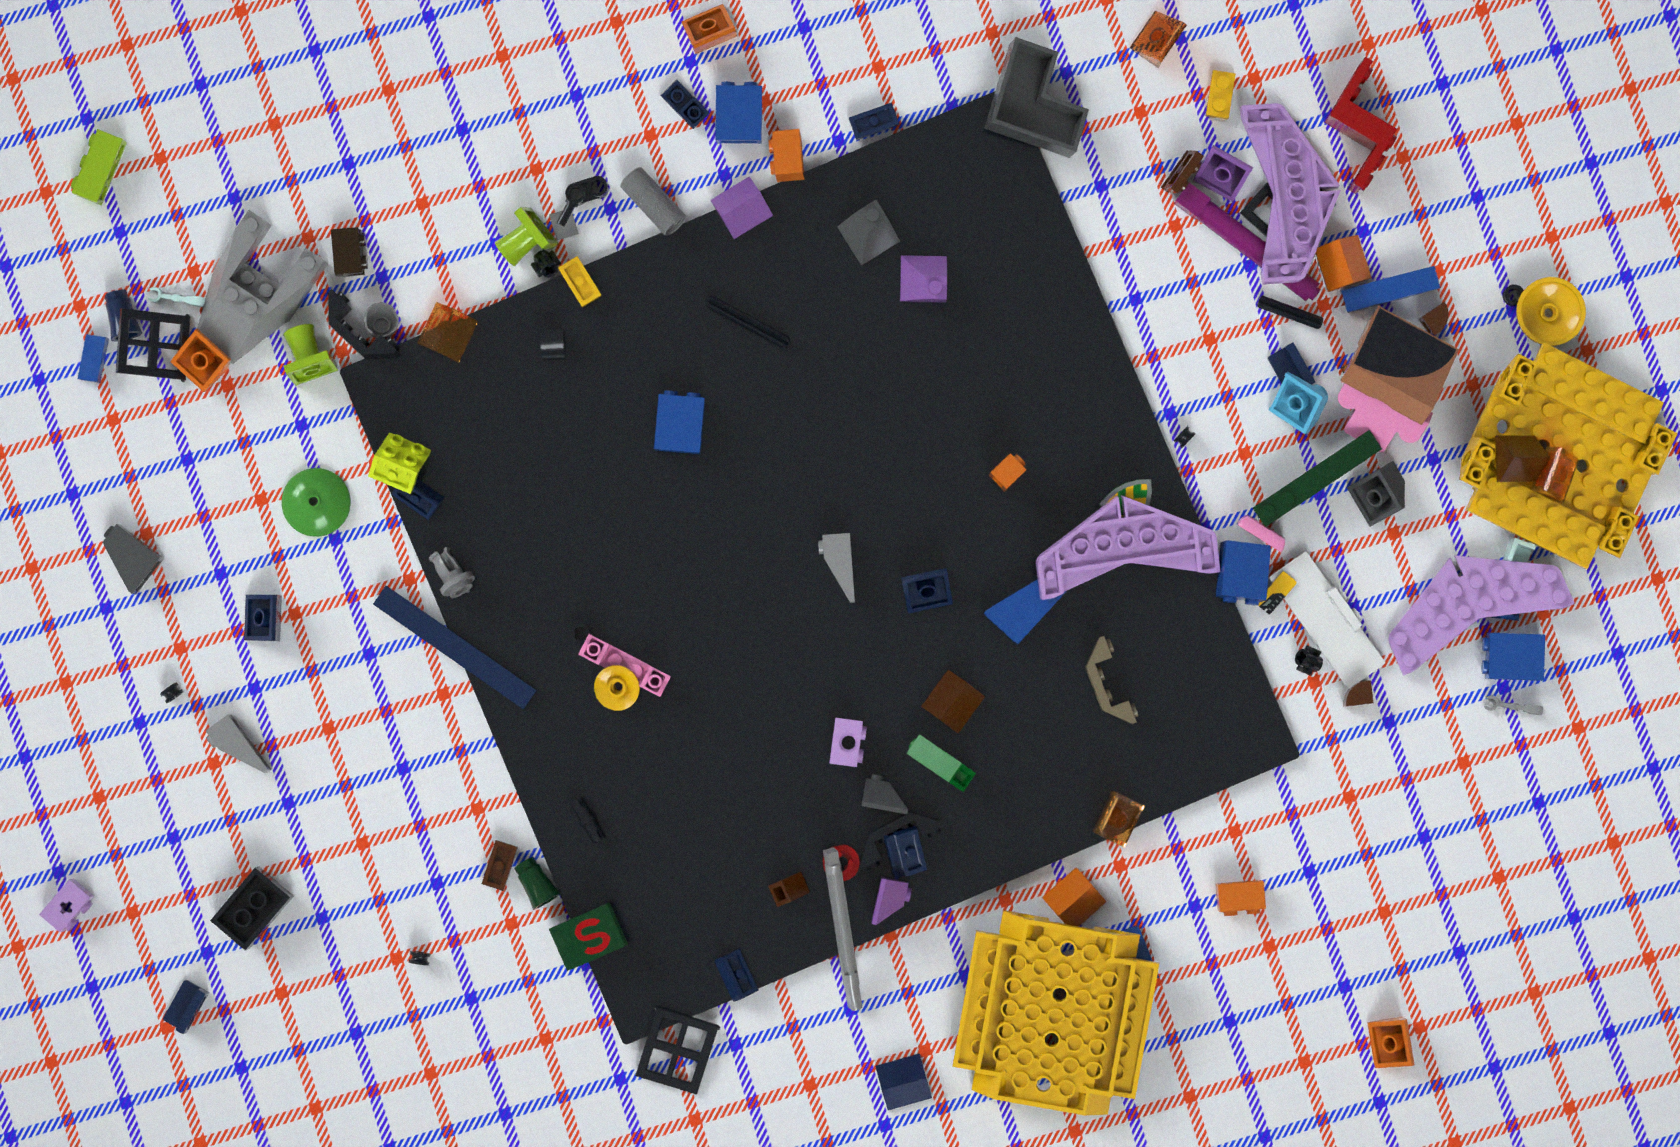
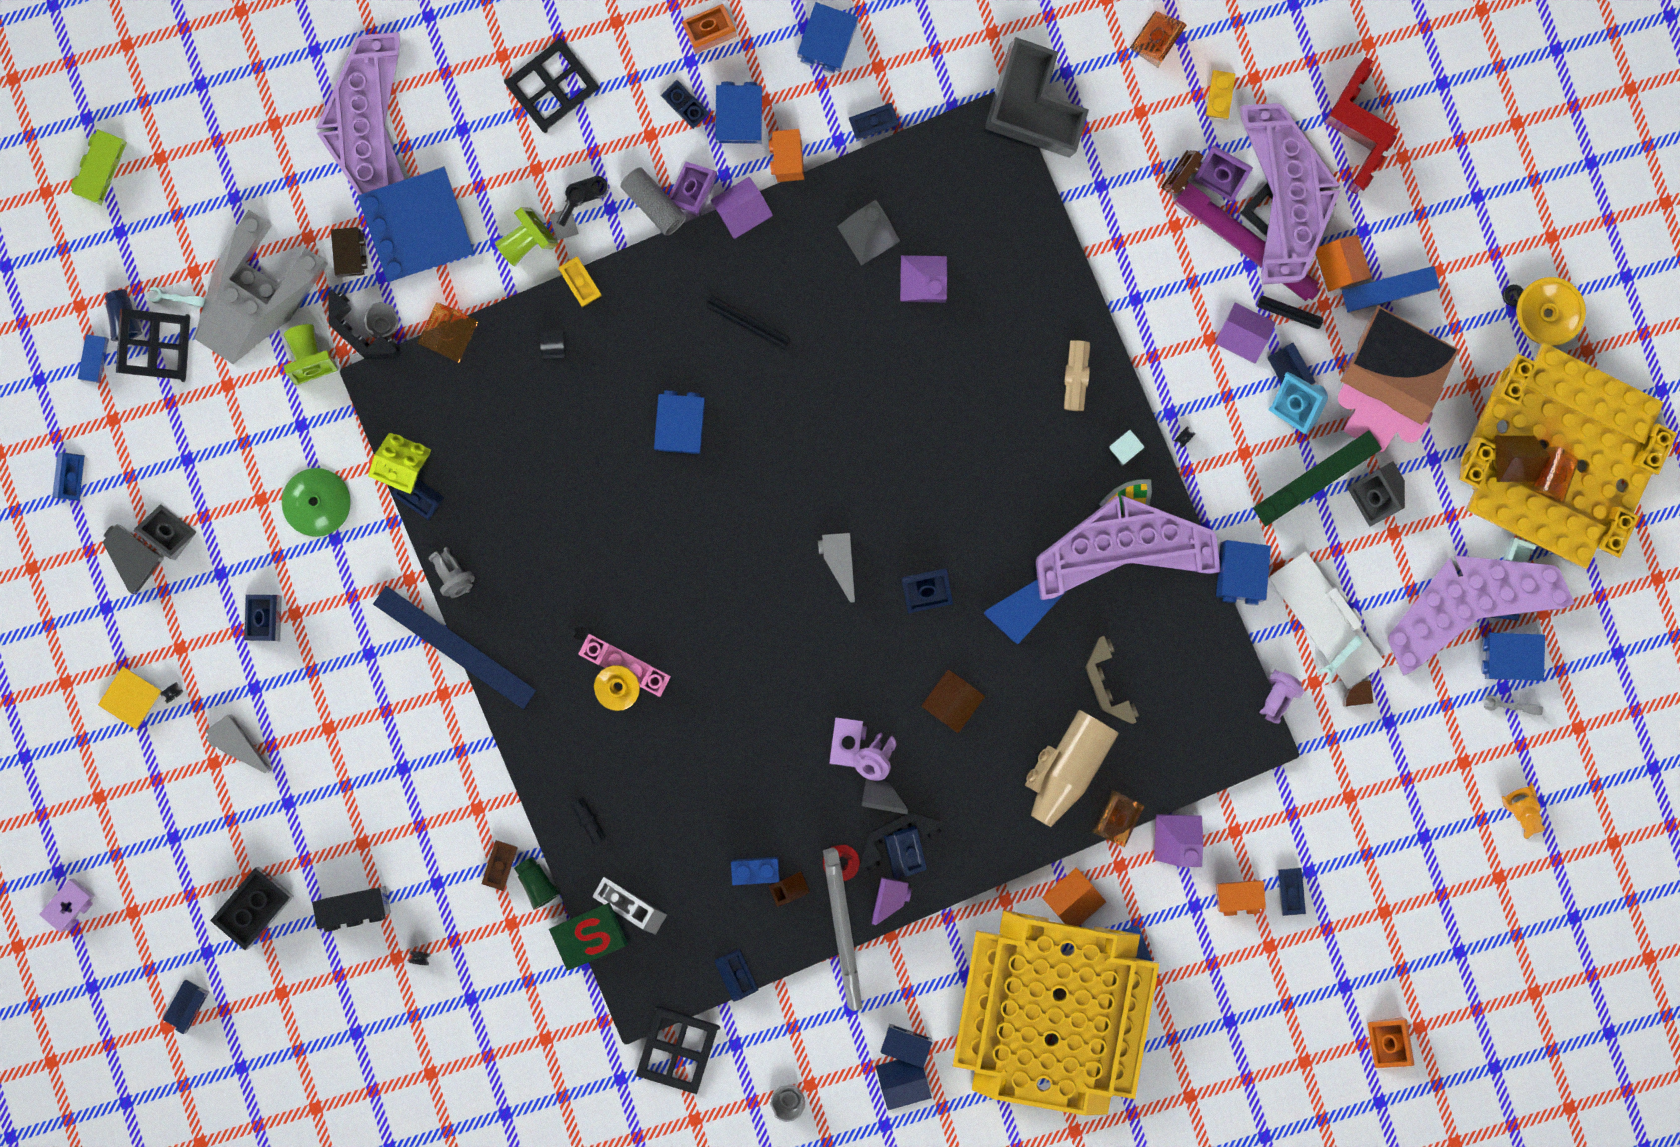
orange slope [170,328,231,392] -> none
black gear [531,249,561,278] -> none
green slope [906,734,976,792] -> none
orange brick [989,453,1026,492] -> none
bright pink piece [1237,514,1285,553] -> none
yellow sticker [1258,571,1297,615] -> none
black gear [1295,645,1323,676] -> none
reddish brown brick [1419,301,1449,336] -> none
none -> blue slope [52,452,85,501]
none -> yellow tile [98,666,162,730]
none -> dark grey slope [134,504,196,560]
none -> black brick [312,886,391,932]
none -> lavender wing [316,32,404,195]
none -> blue plate [357,166,475,282]
none -> black window [504,38,600,133]
none -> light grey slope [592,877,667,935]
none -> medium lavender slope [669,162,718,217]
none -> blue brick [731,857,780,885]
none -> light grey hair [770,1084,805,1122]
none -> blue brick [797,2,859,74]
none -> lavender piece [854,733,897,781]
none -> dark blue panel [880,1023,933,1068]
none -> tan piece [1025,710,1119,827]
none -> tan piece [1064,340,1090,411]
none -> light aqua panel [1109,430,1145,466]
none -> medium lavender slope [1154,814,1203,867]
none -> medium lavender slope [1214,302,1276,364]
none -> lavender piece [1259,669,1305,724]
none -> dark blue plate [1278,867,1306,916]
none -> light aqua piece [1317,636,1363,683]
none -> light orange hair [1502,782,1546,839]

